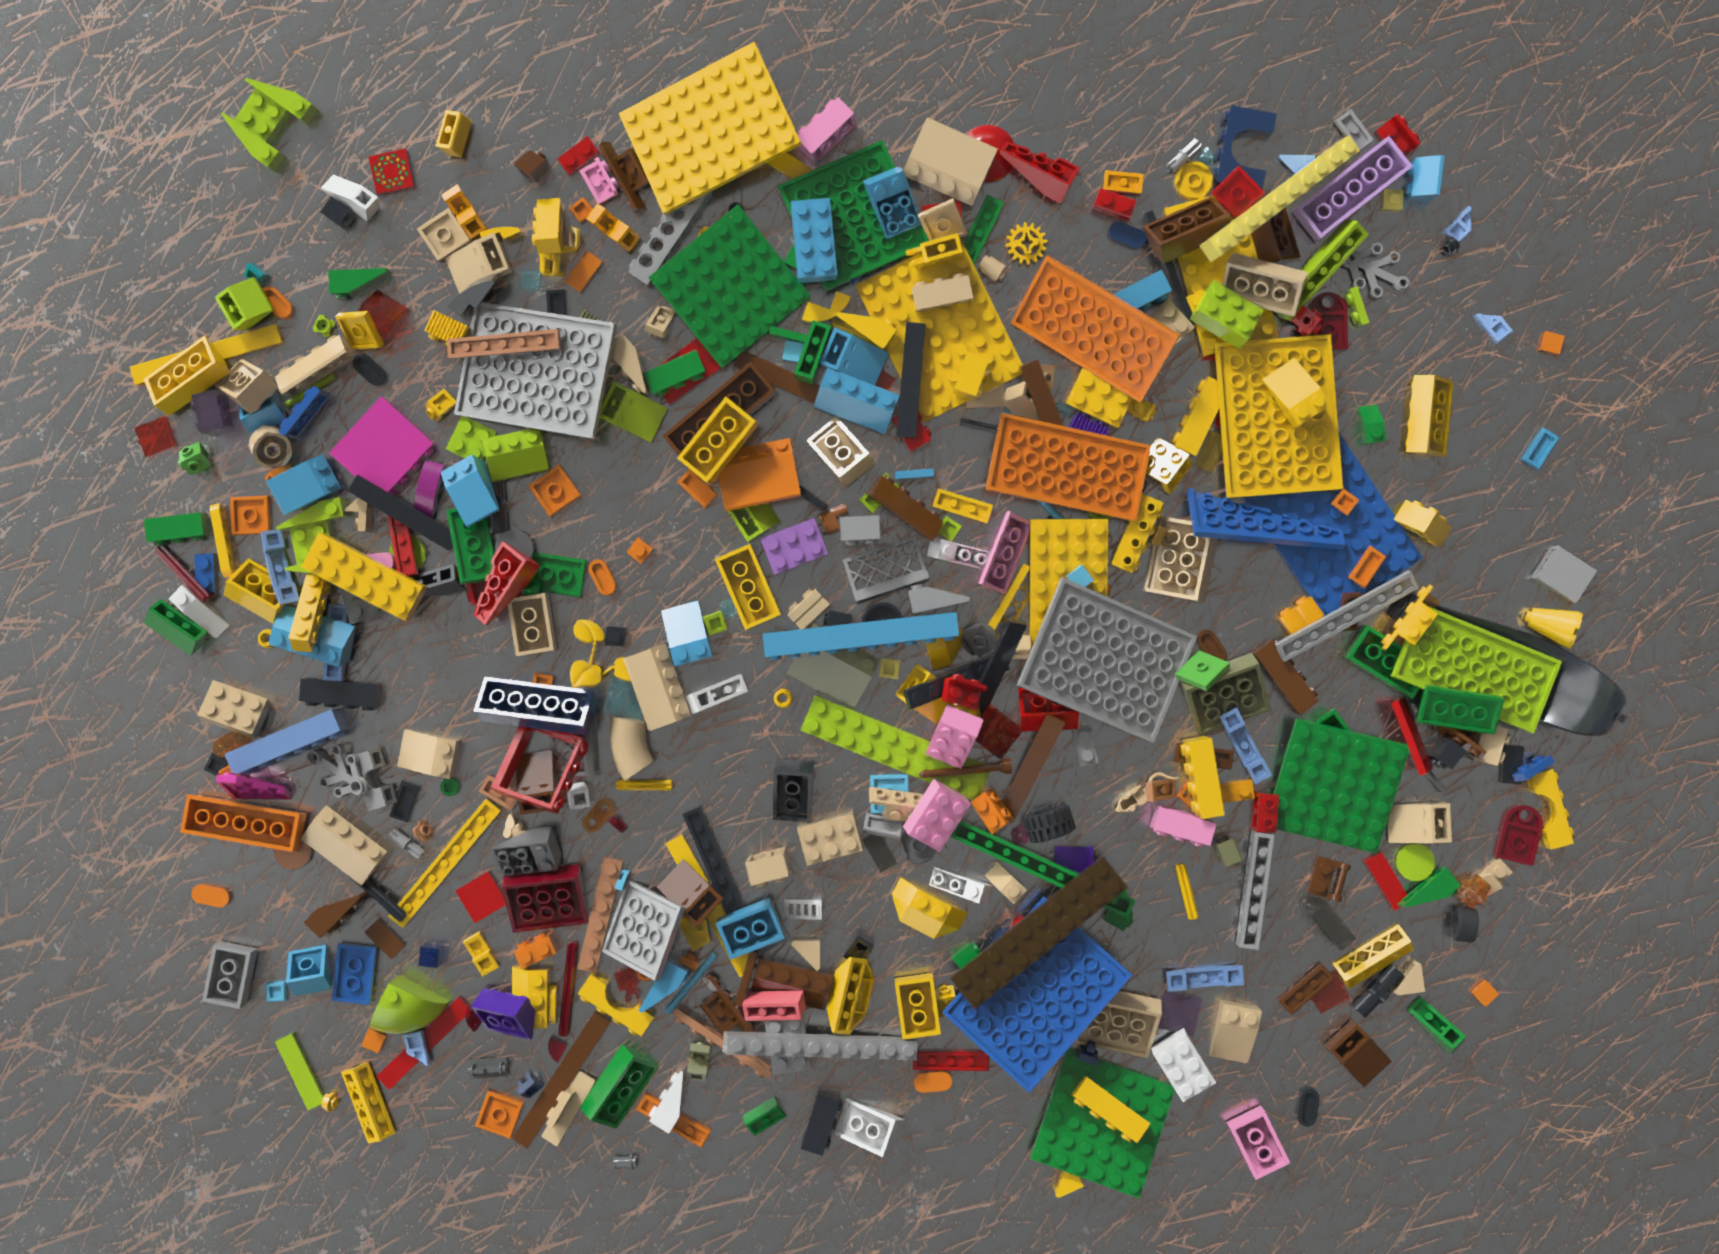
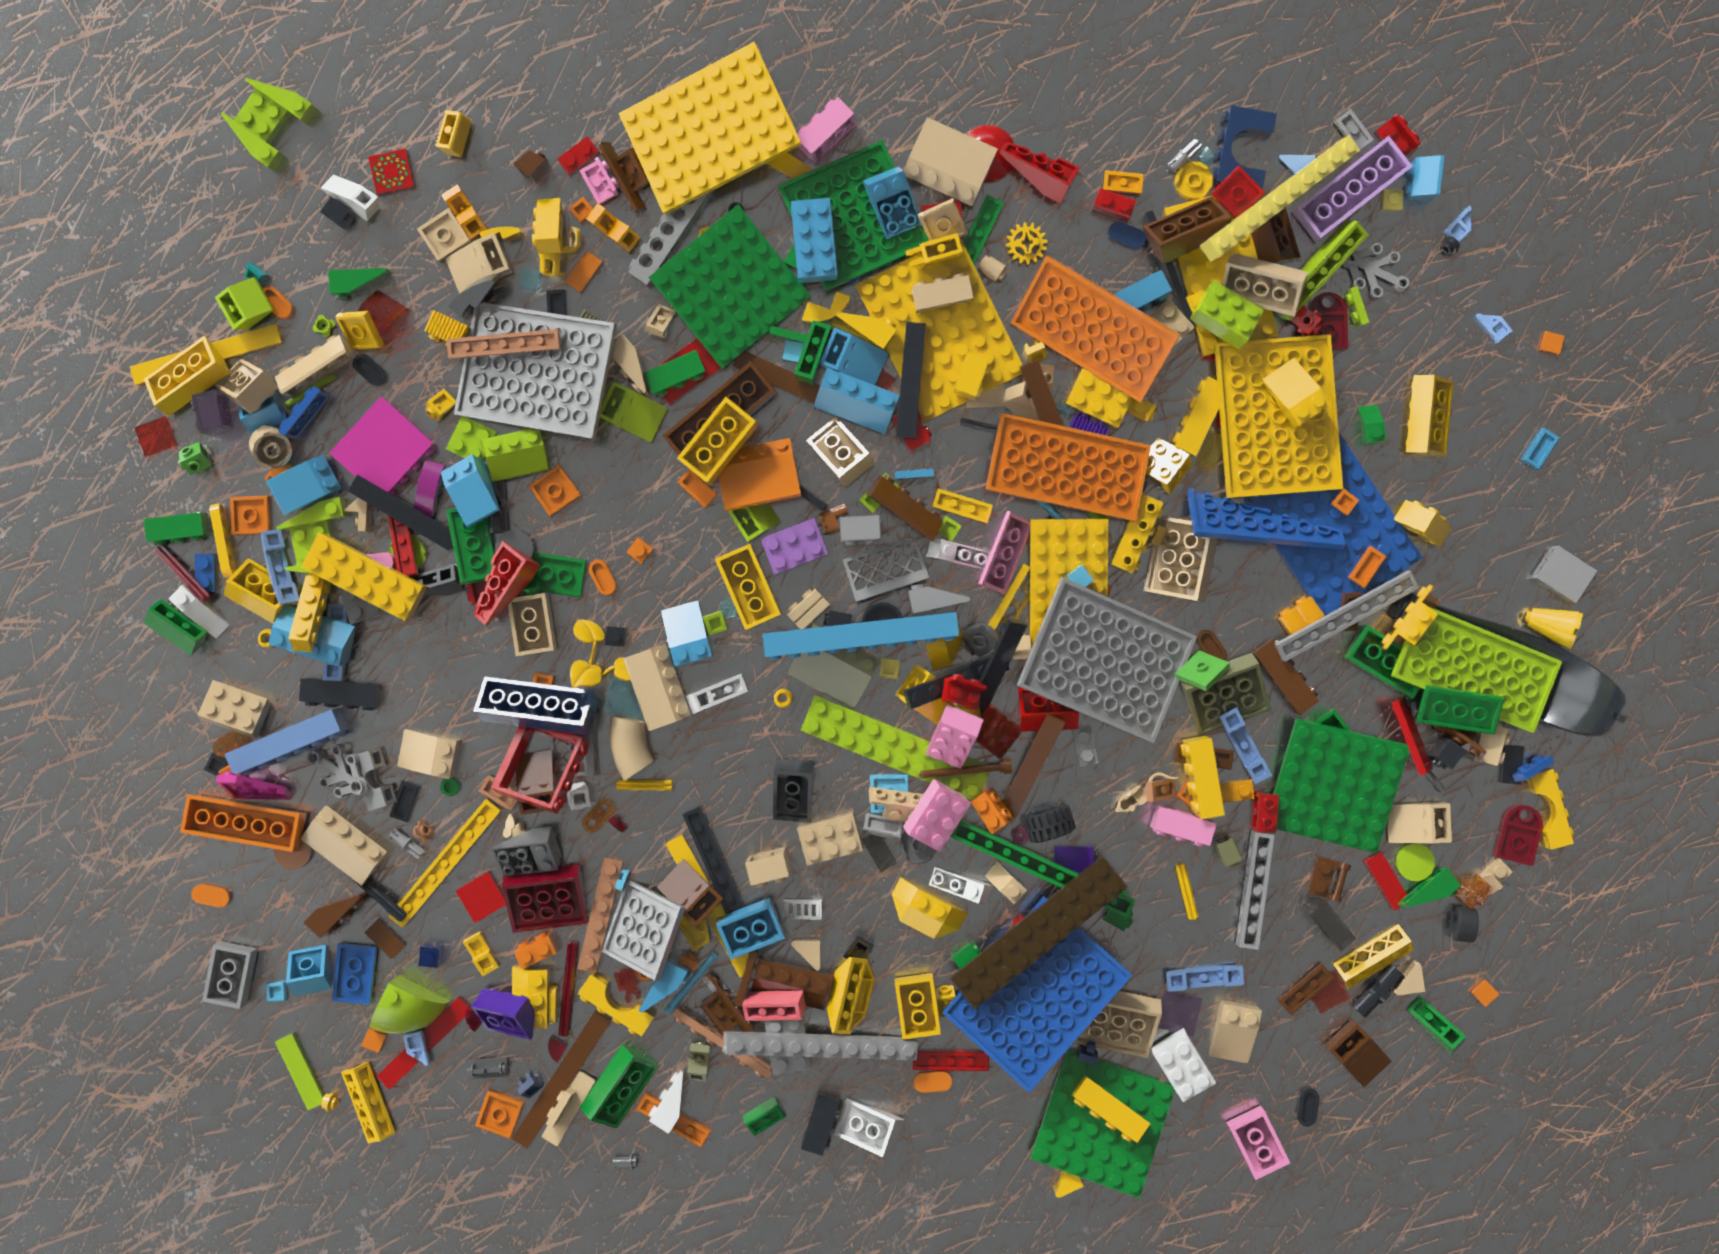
none -> yellow tile [1024,340,1047,362]

